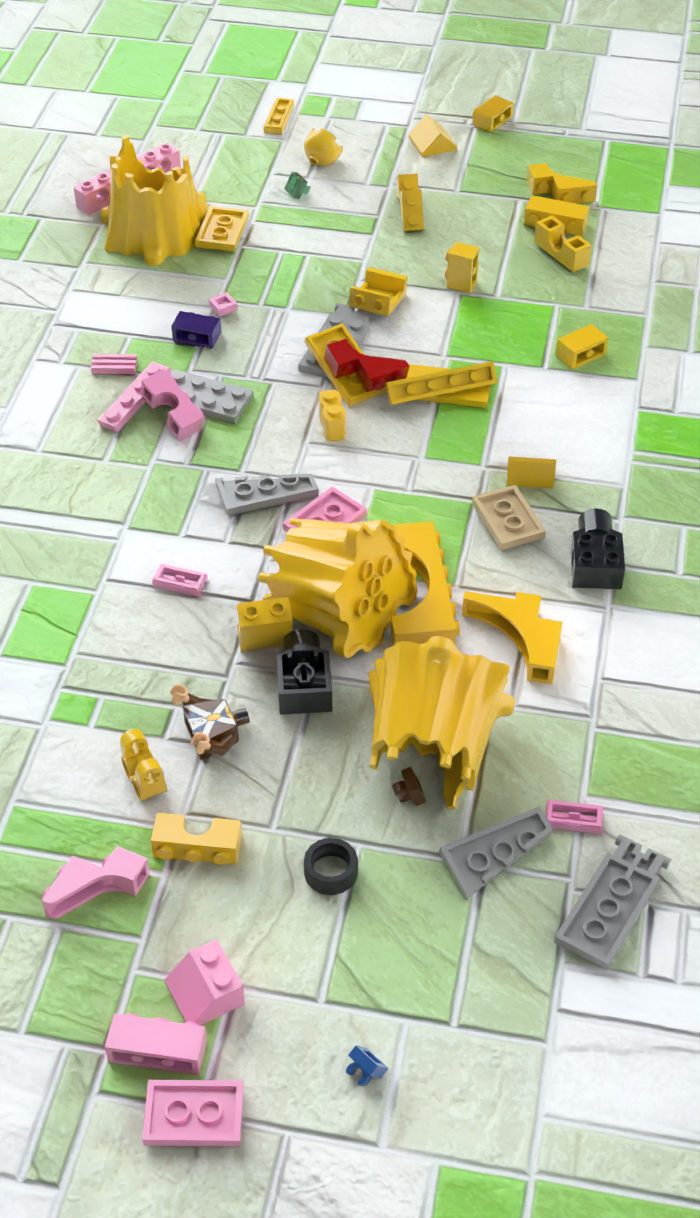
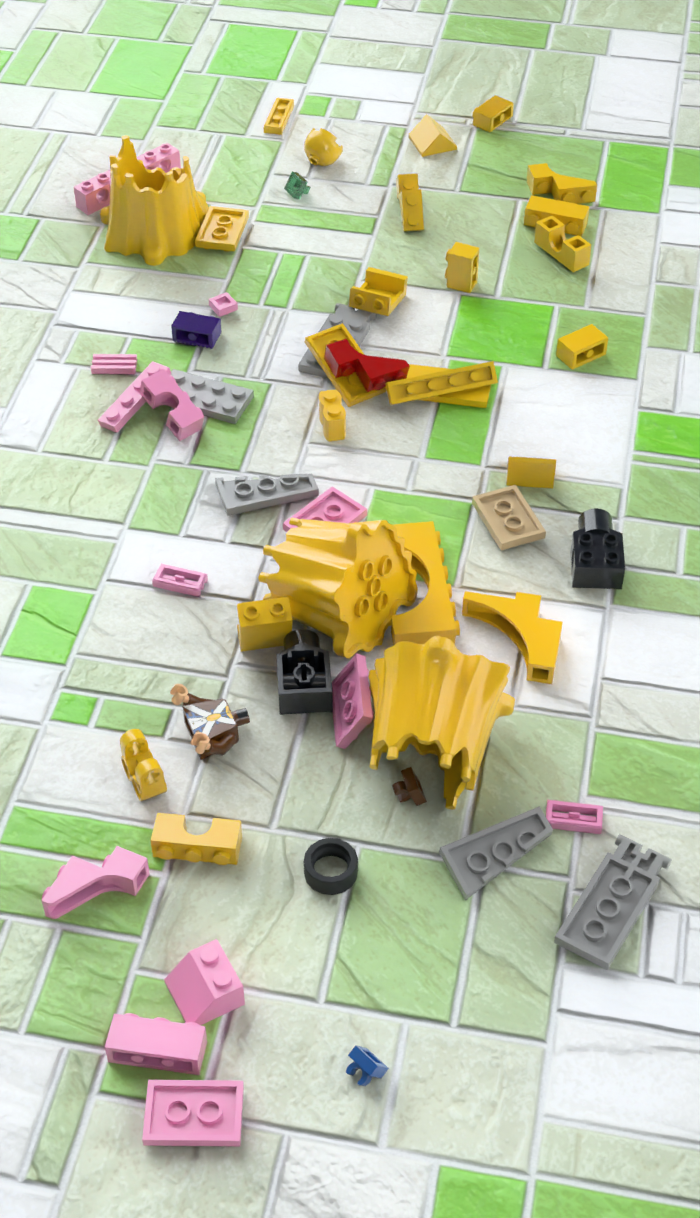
none -> bright pink plate [332,653,374,749]

